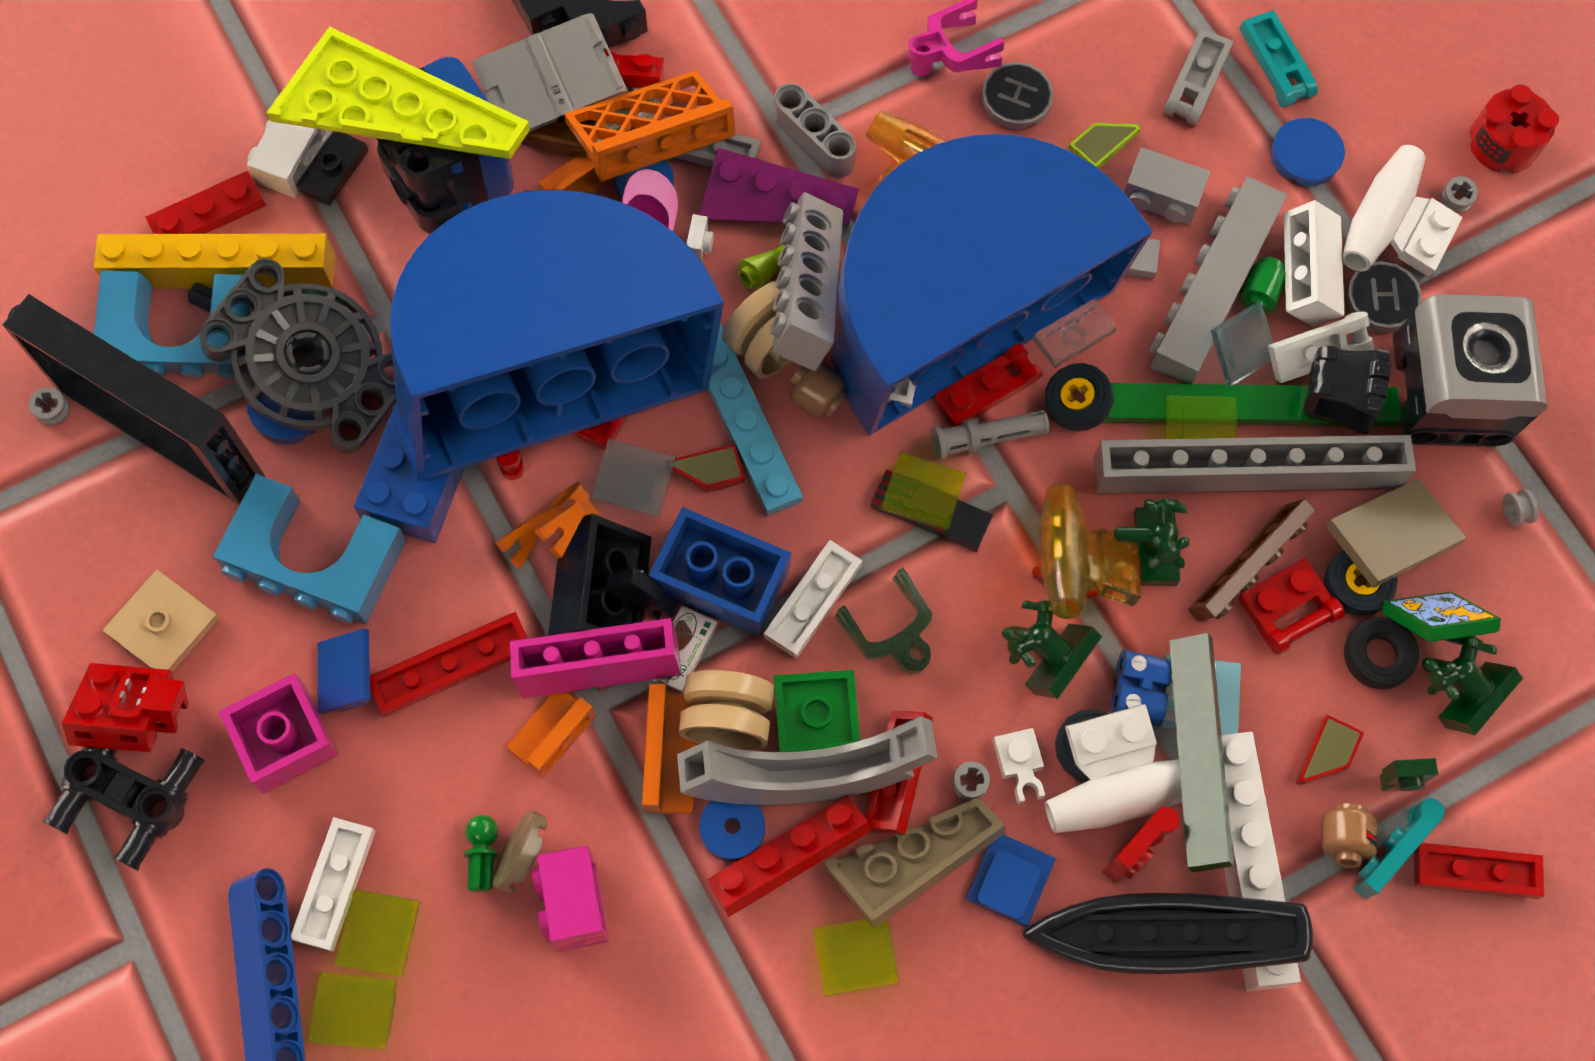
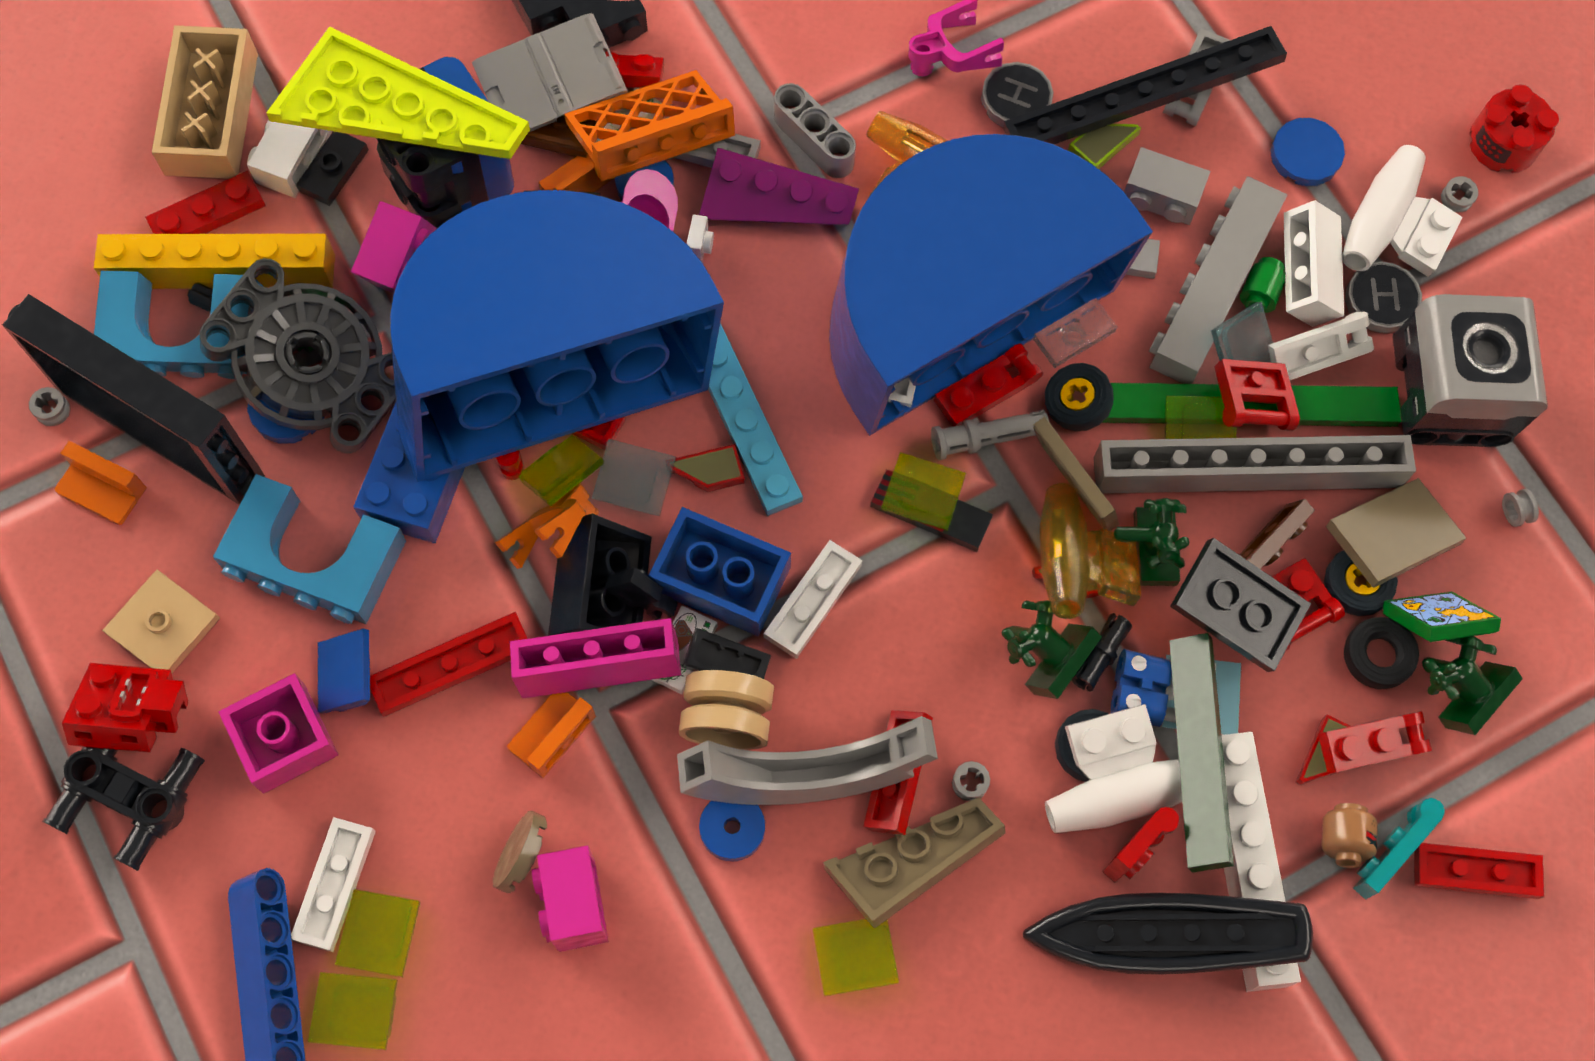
green axle [464,814,498,893] -> none
orange panel [642,684,697,814] -> none
red plate [706,795,871,917] -> none
tan wheel [722,281,793,379] -> none
lime cone [738,245,784,291] -> none
light grey brick [770,192,843,371] -> none
green plate [774,670,860,752] -> none
medium nougat head [790,361,848,418] -> none
clear green piece [835,567,932,674] -> none
blue piece [966,835,1056,927] -> none
white plate [992,728,1045,805] -> none
teal plate [1239,10,1318,108] -> none
black piece [1303,345,1392,435] -> none
dark green plate [1380,758,1439,791] -> none
none -> orange panel [54,441,147,525]
none -> tan brick [152,25,258,179]
none -> dark pink brick [351,201,437,293]
none -> clear neon green piece [518,435,605,506]
none -> black plate [682,628,771,679]
none -> black plate [1004,26,1287,144]
none -> dark tan tile [1033,416,1119,532]
none -> black pin [1072,613,1132,692]
none -> plate [1170,538,1311,672]
none -> red plate [1214,359,1300,431]
none -> plate [1318,711,1432,773]

